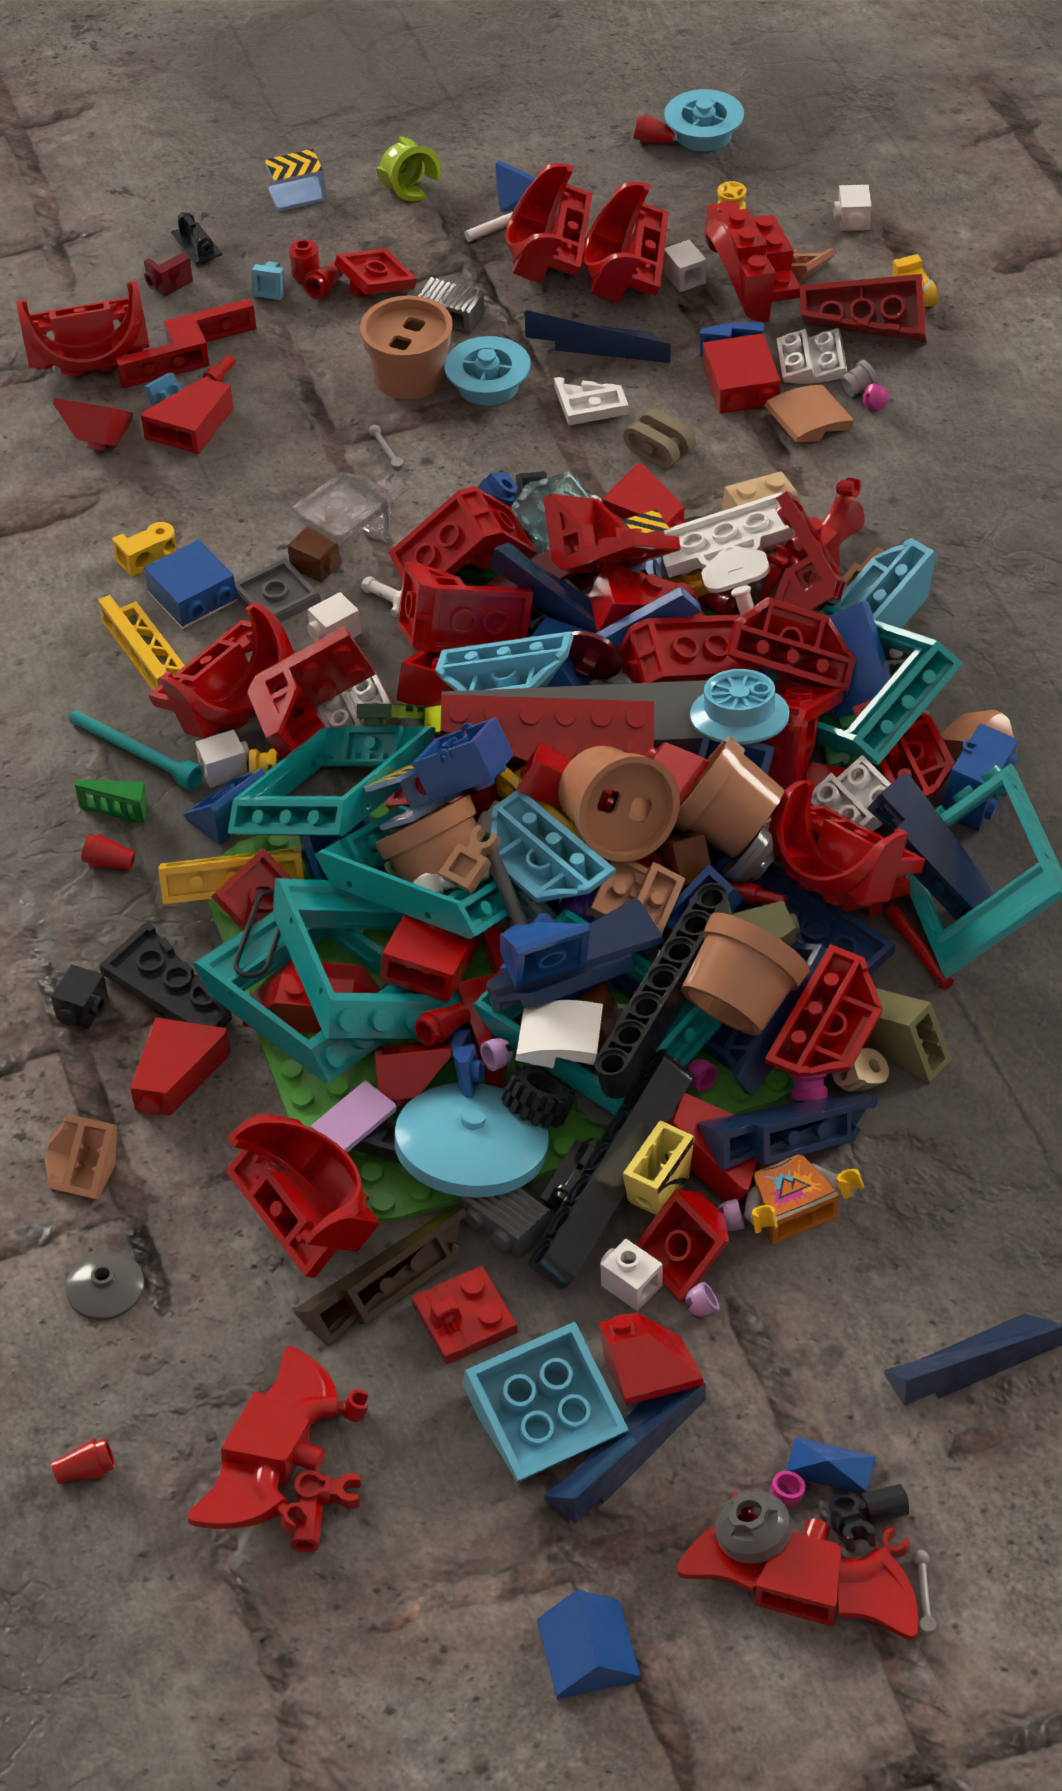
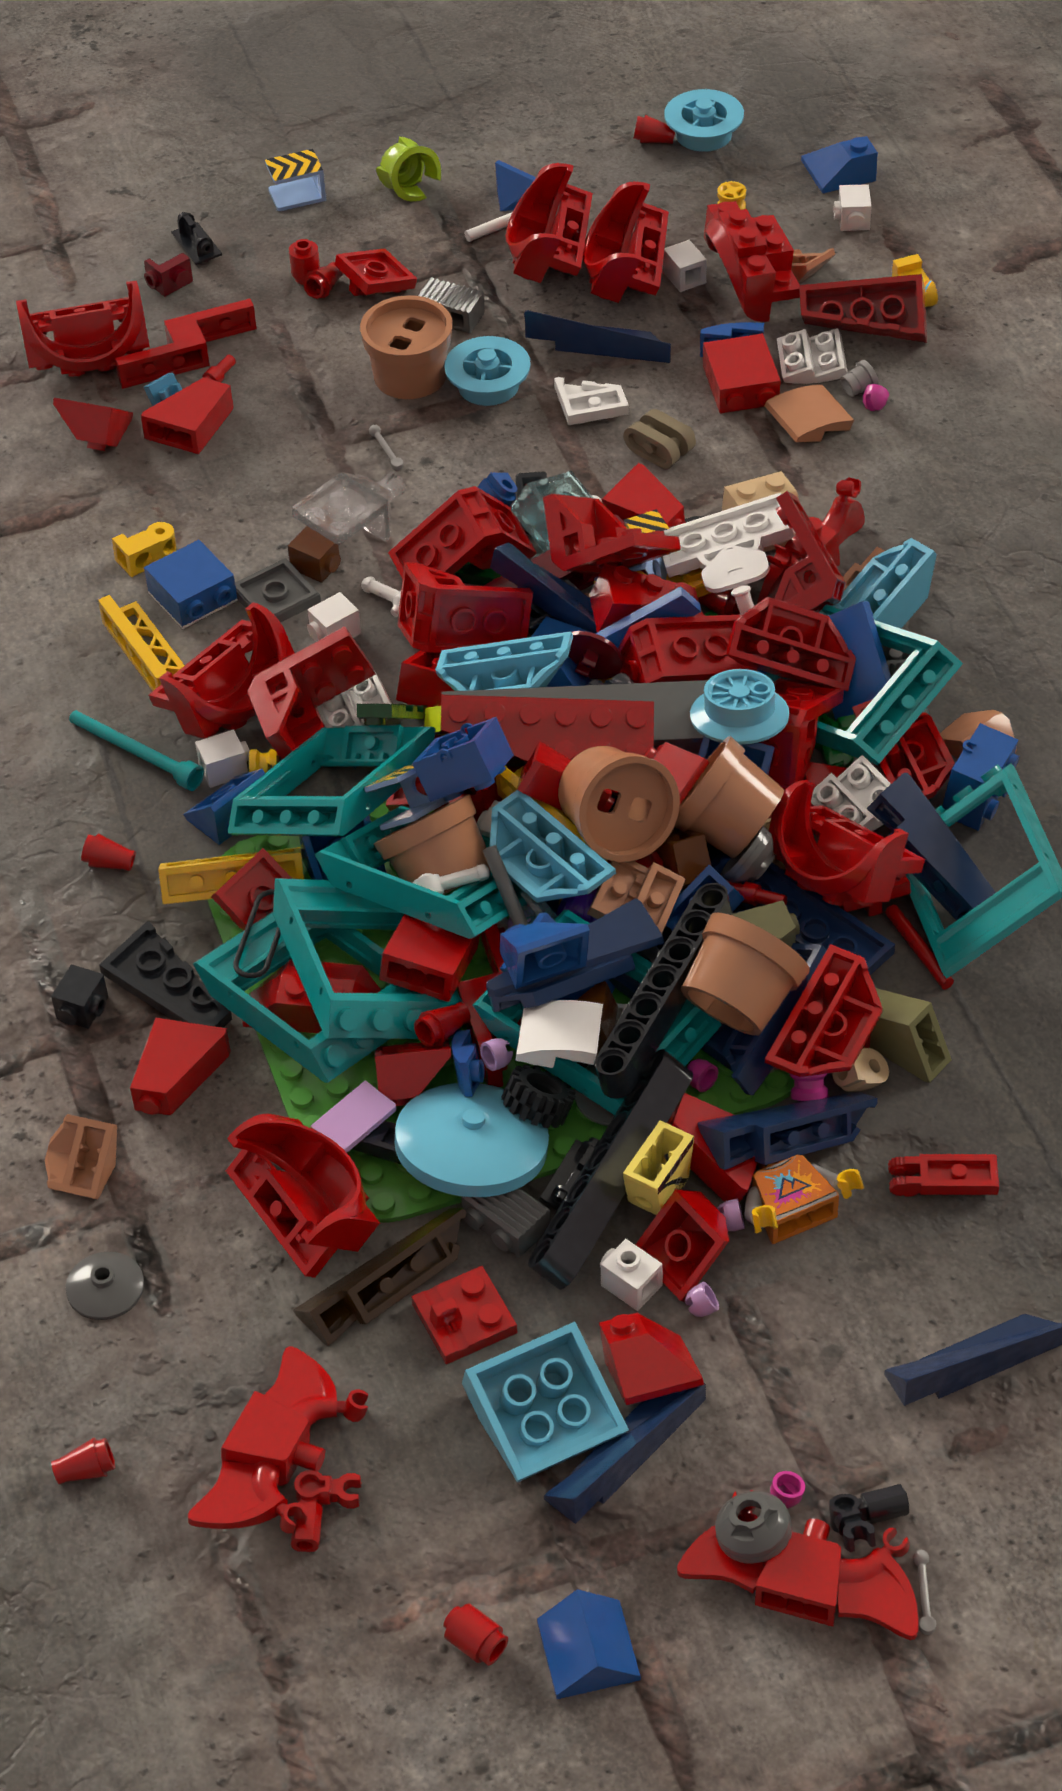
green slope [75,780,149,823] -> none
medium azure tile [251,262,284,300] -> none
medium nougat plate [438,825,501,894] -> none
blue slope [786,1437,876,1494] -> none
none -> red brick [443,1603,508,1666]
none -> blue slope [801,136,878,194]
none -> red hinge [888,1154,999,1197]

